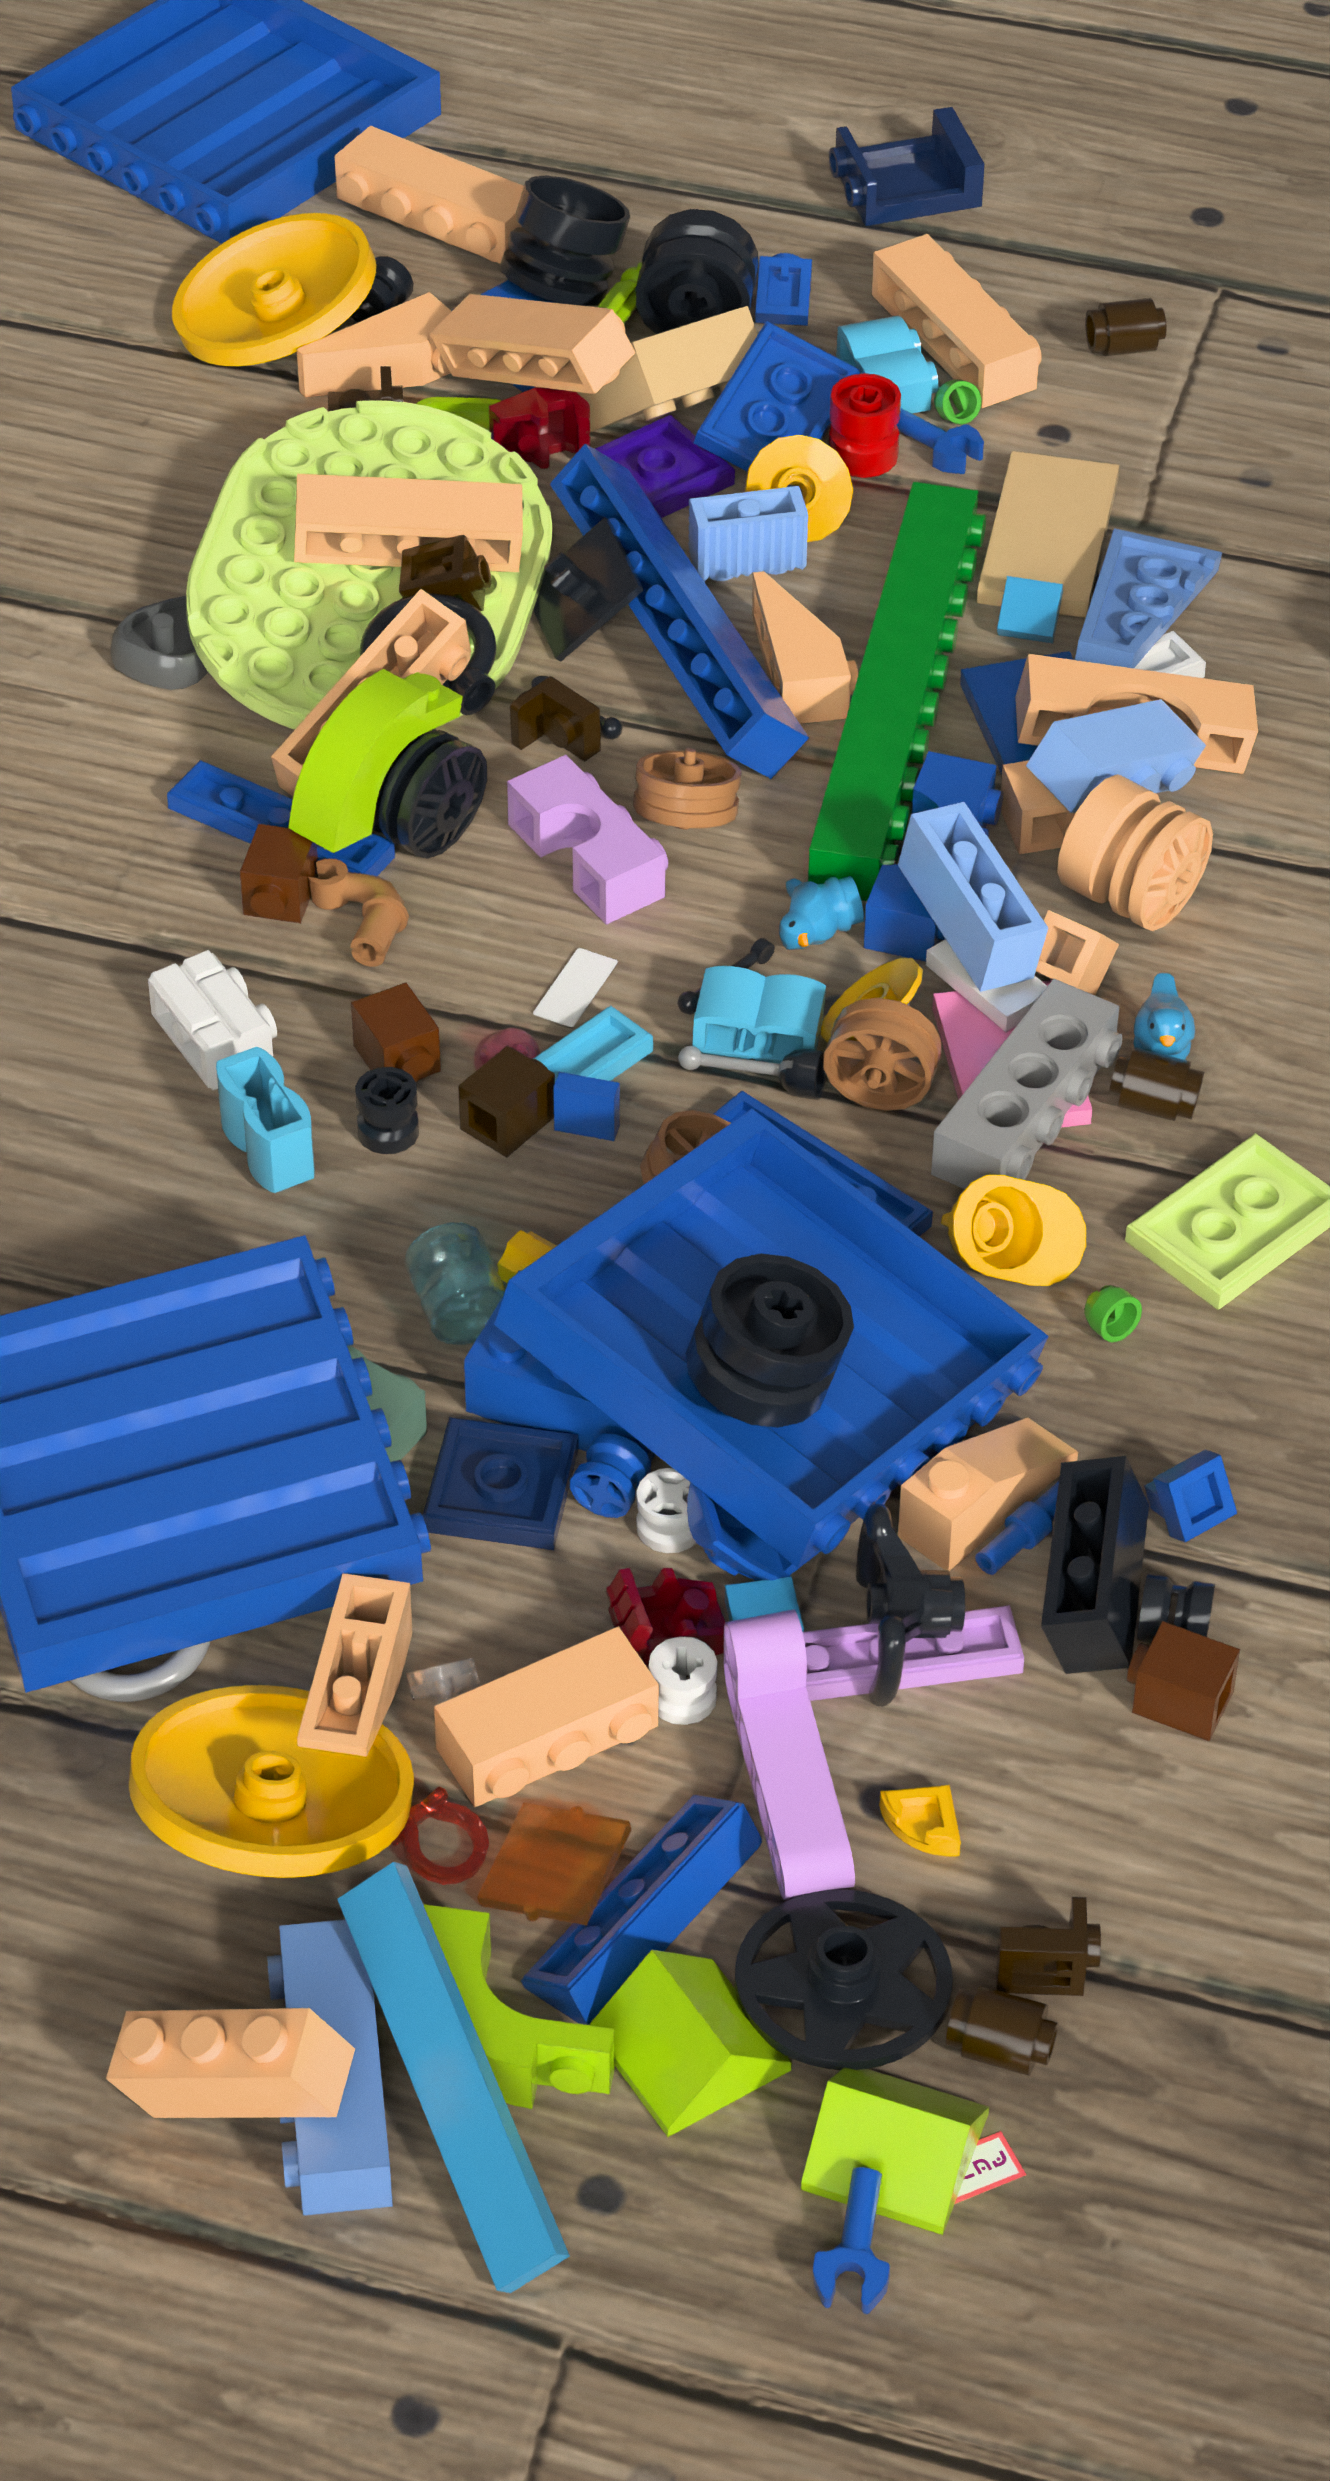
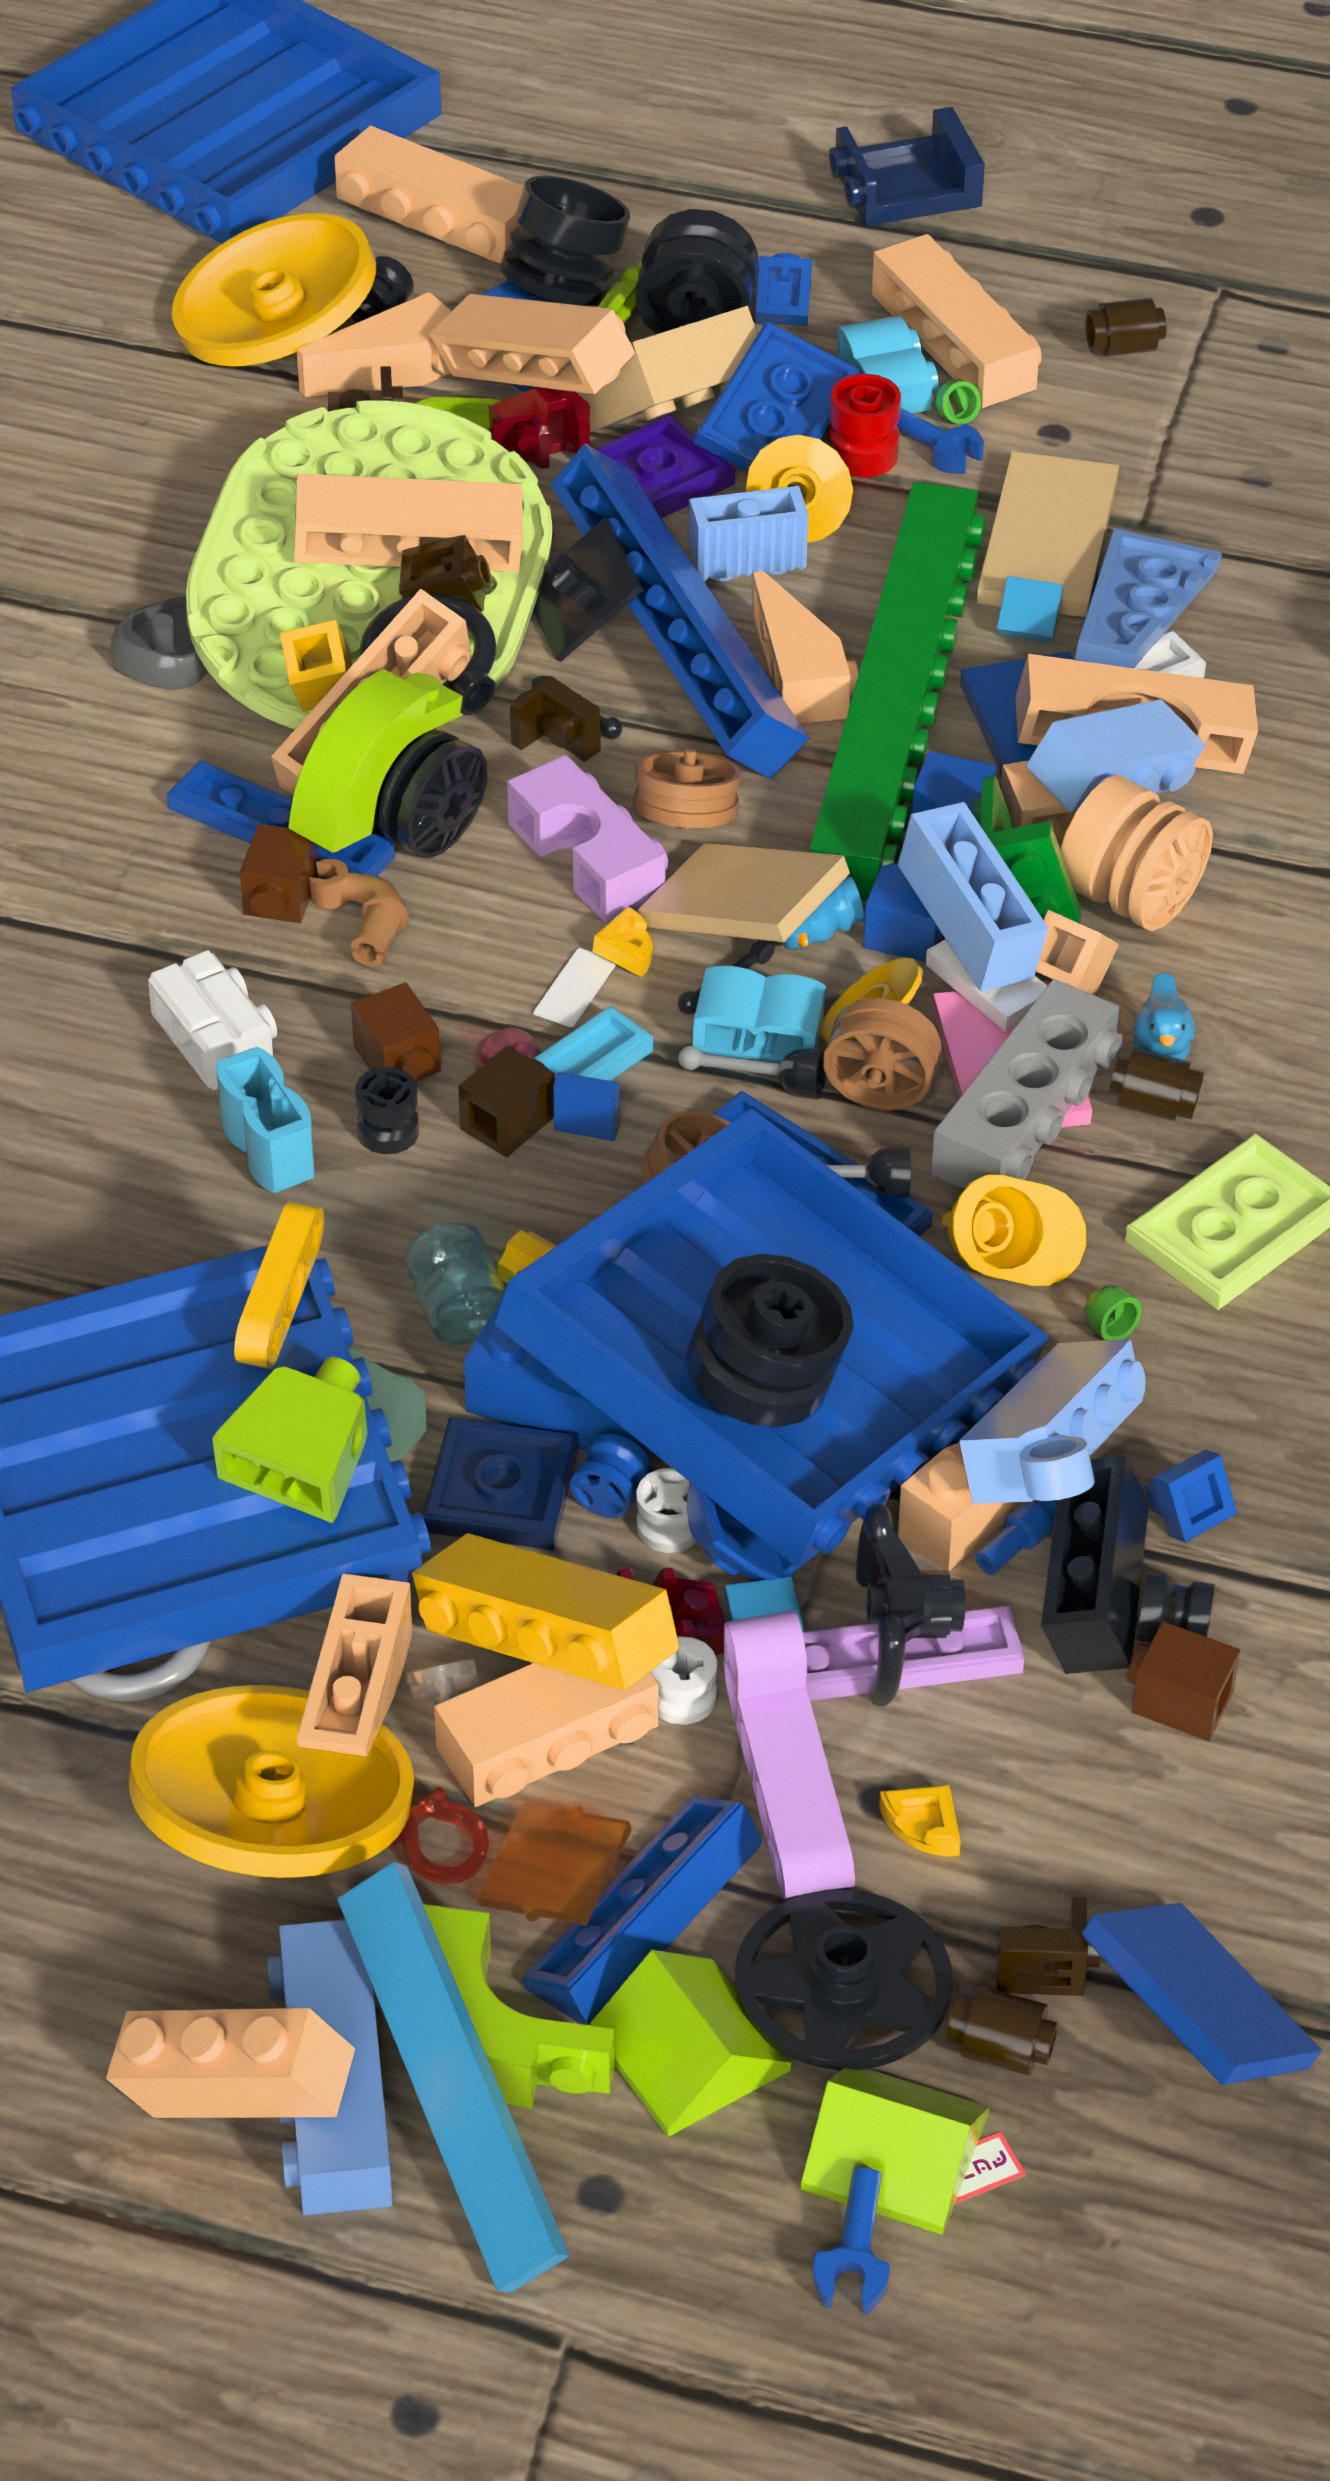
none -> lime torso [212,1357,367,1523]
none -> yellow beam [234,1201,324,1369]
none -> yellow brick [280,619,352,712]
none -> yellow brick [412,1533,680,1691]
none -> yellow tile [592,907,653,977]
none -> tan tile [638,843,850,942]
none -> black hinge [827,1146,911,1197]
none -> light blue hinge [959,1339,1146,1504]
none -> green bracket [973,776,1081,924]
none -> blue tile [1082,1903,1322,2085]

